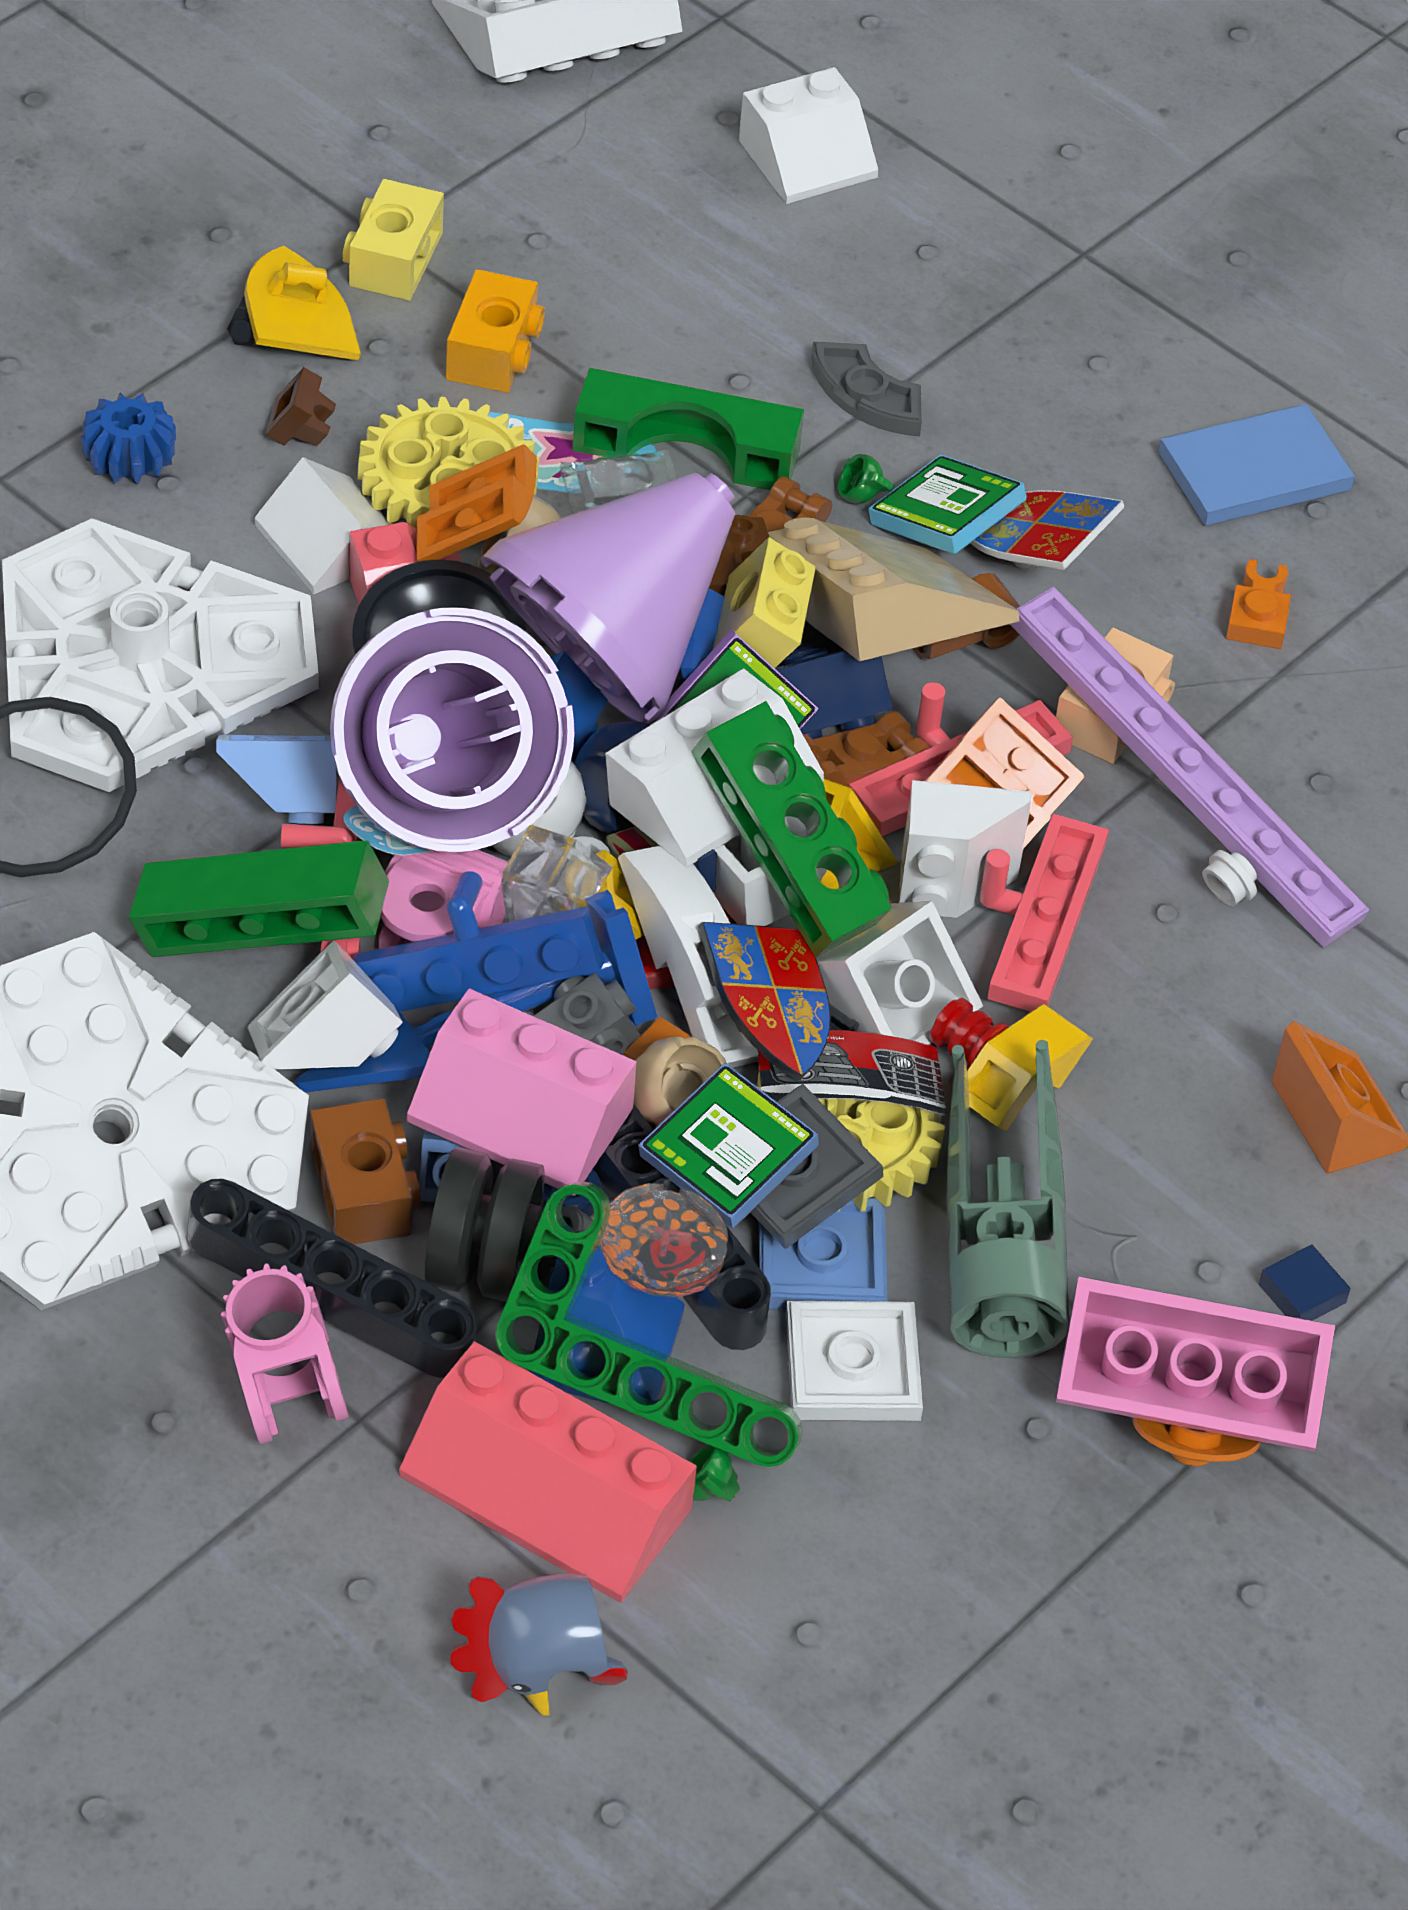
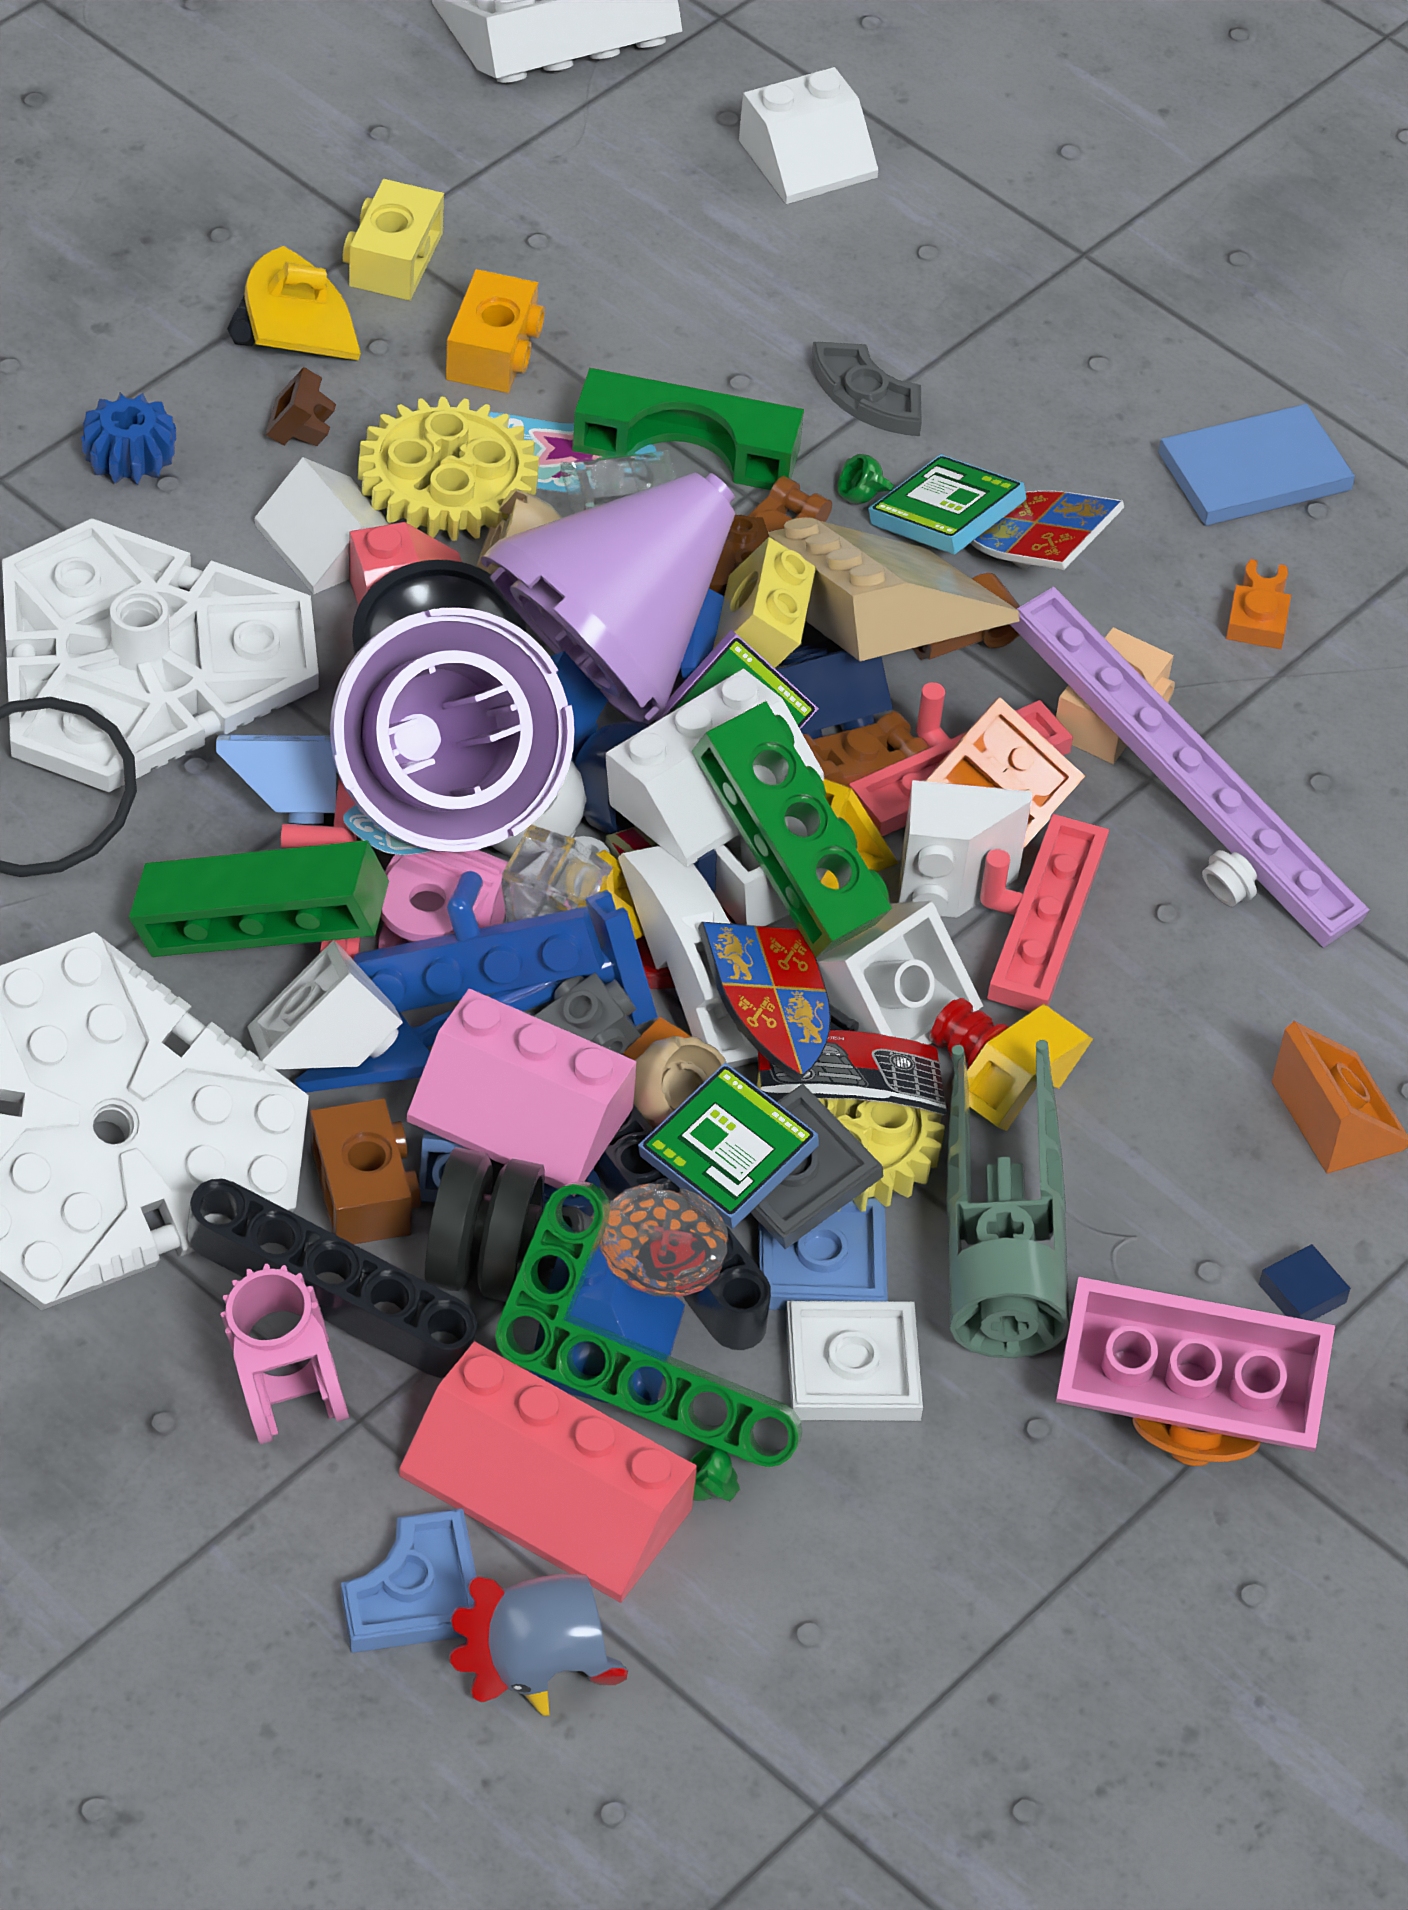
orange slope [417,444,537,562] -> none
none -> medium blue tile [341,1509,476,1653]

